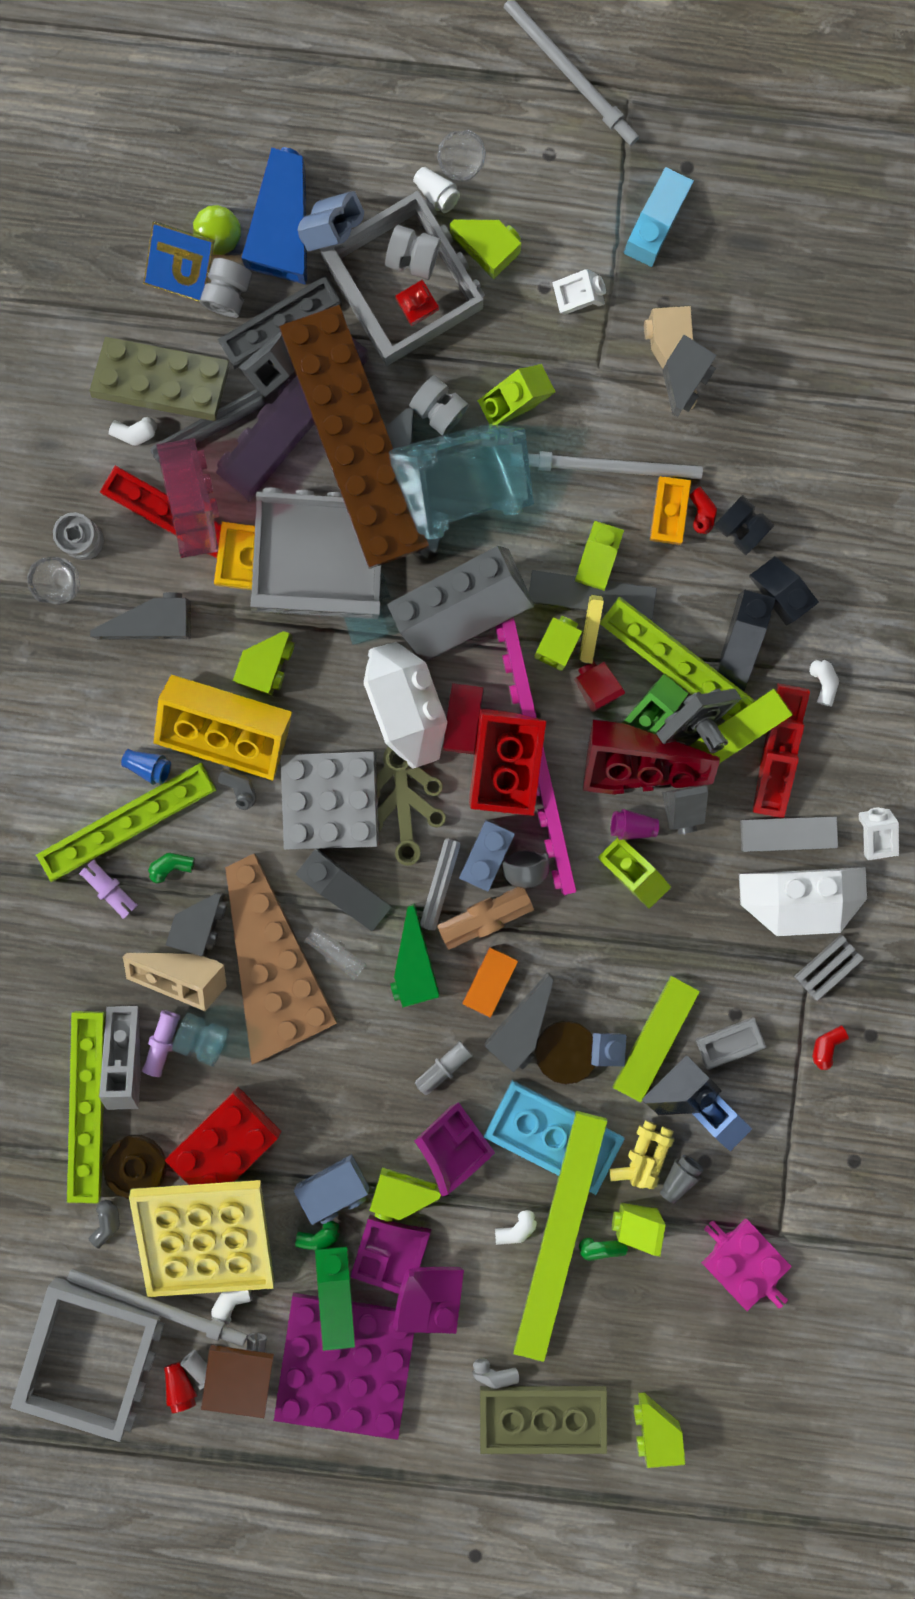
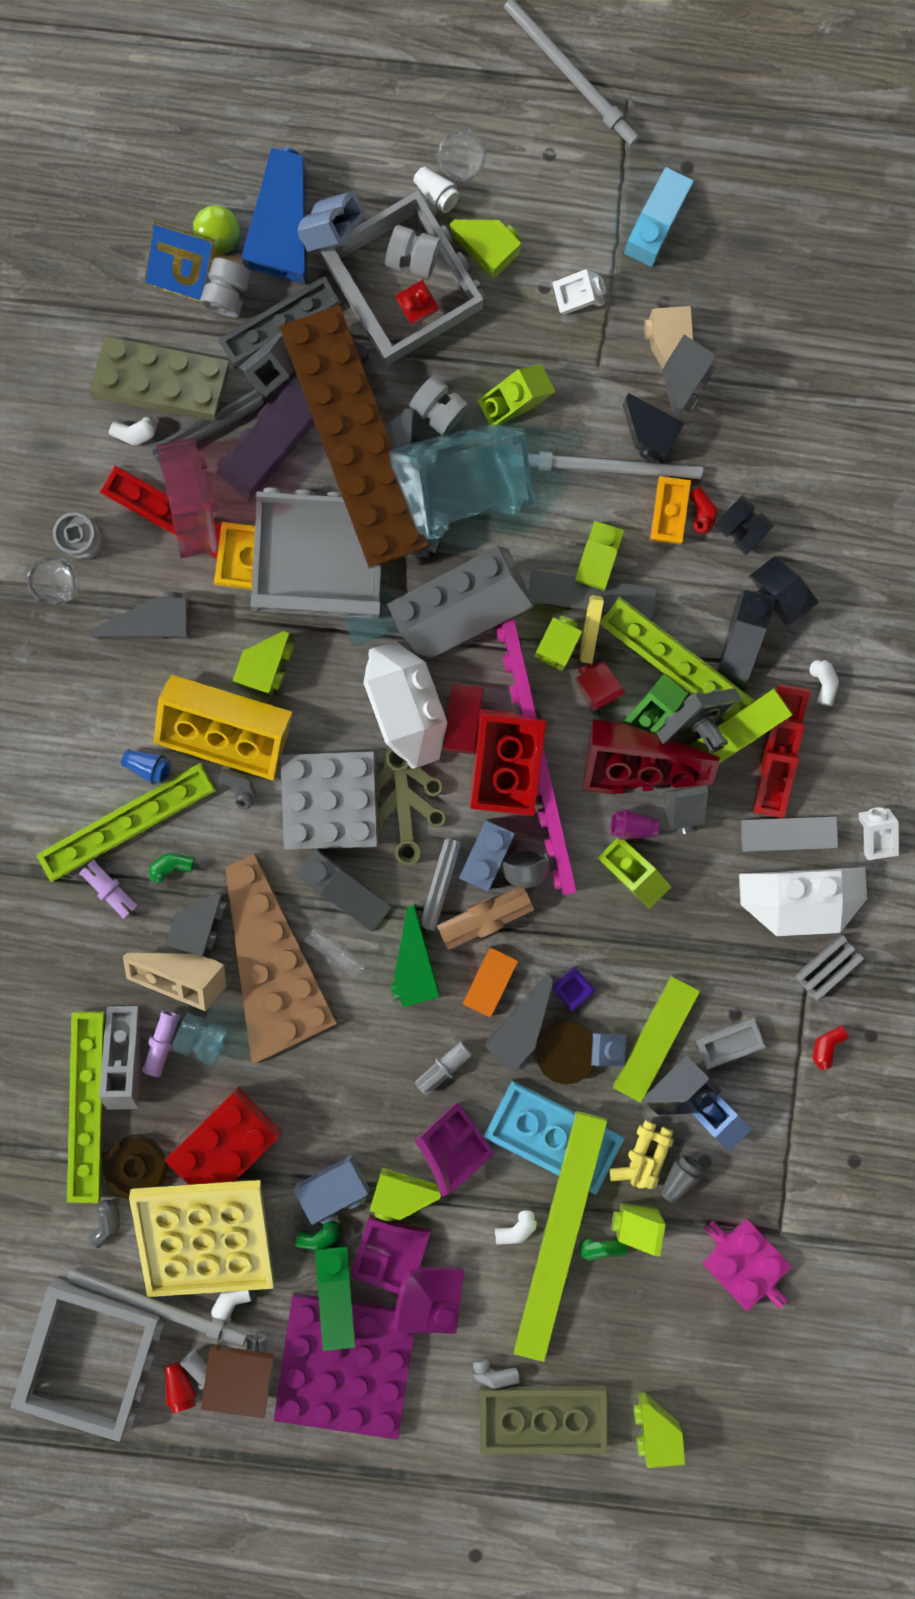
none -> dark purple tile [552,966,595,1011]
none -> black slope [622,393,684,463]

